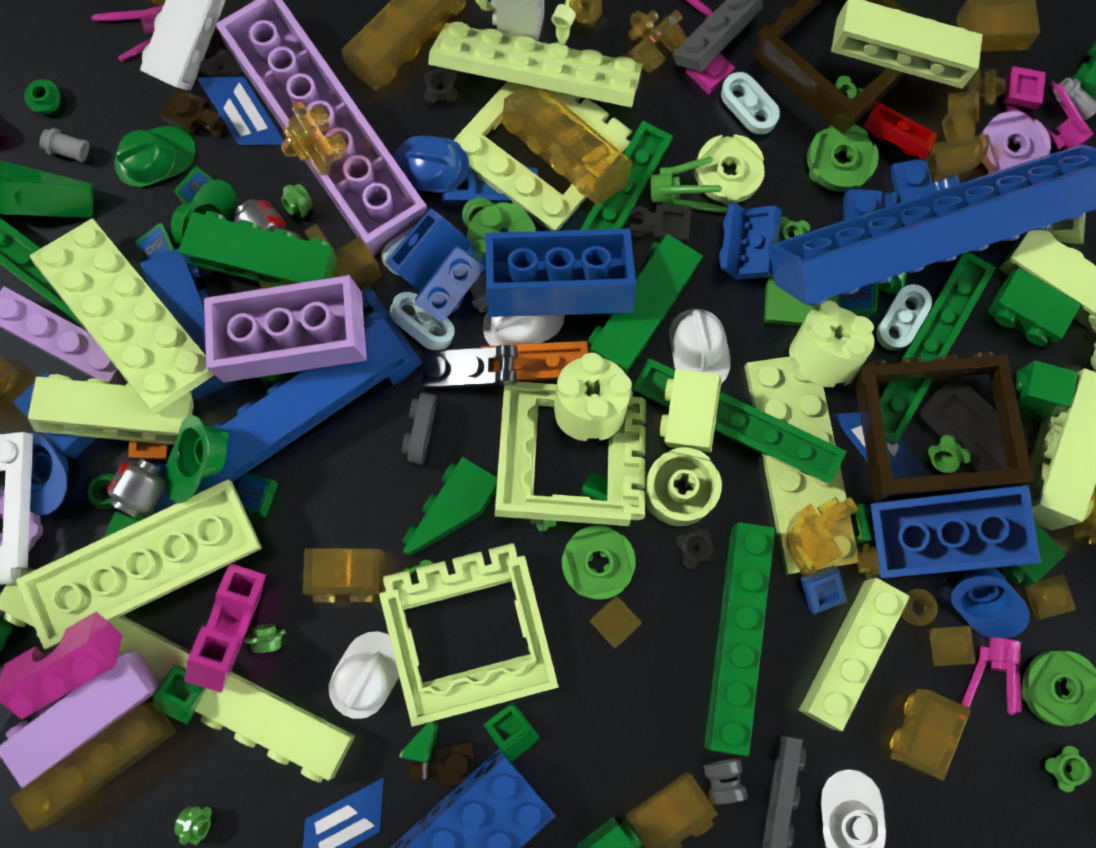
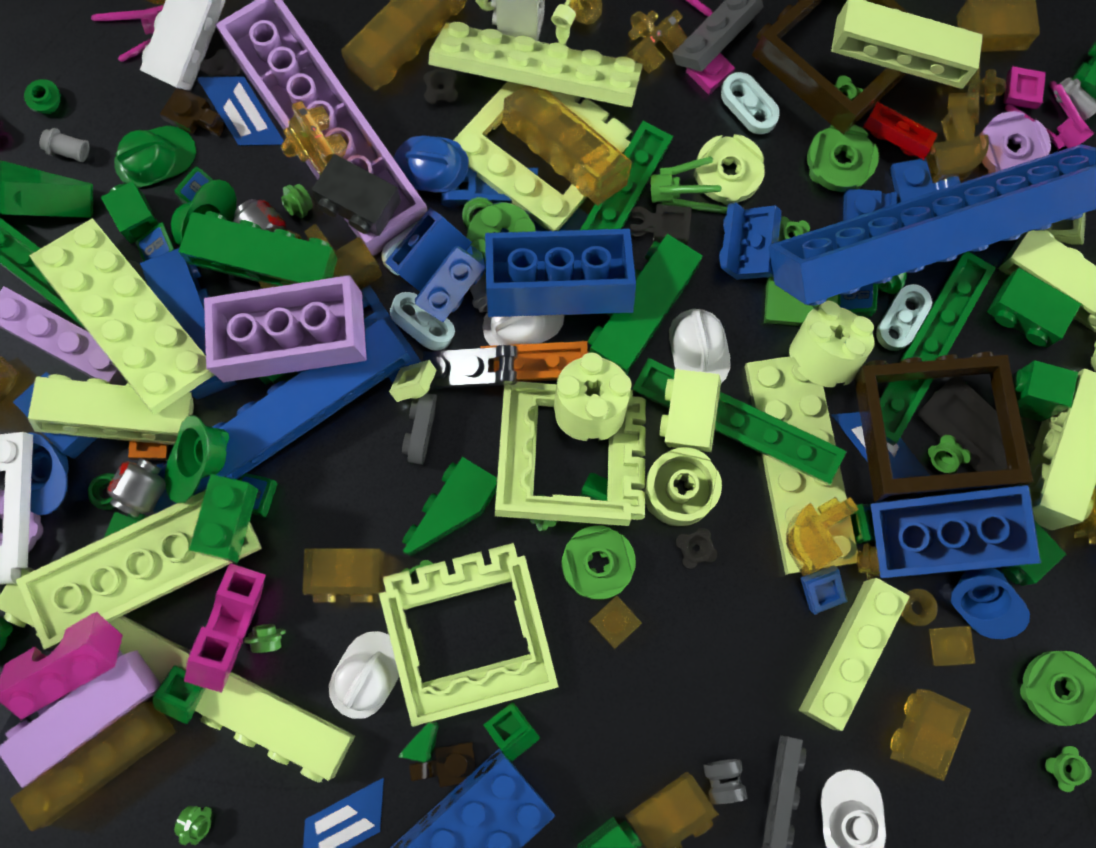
green brick [704,522,775,756] -> none
dark pink plant [957,638,1022,720] -> none
clear yellow plate [1025,574,1076,620] -> none
none -> green brick [101,181,159,244]
none -> green brick [189,474,258,563]
none -> pearl dark grey brick [311,154,401,236]
none -> yellowish green plate [389,360,437,402]

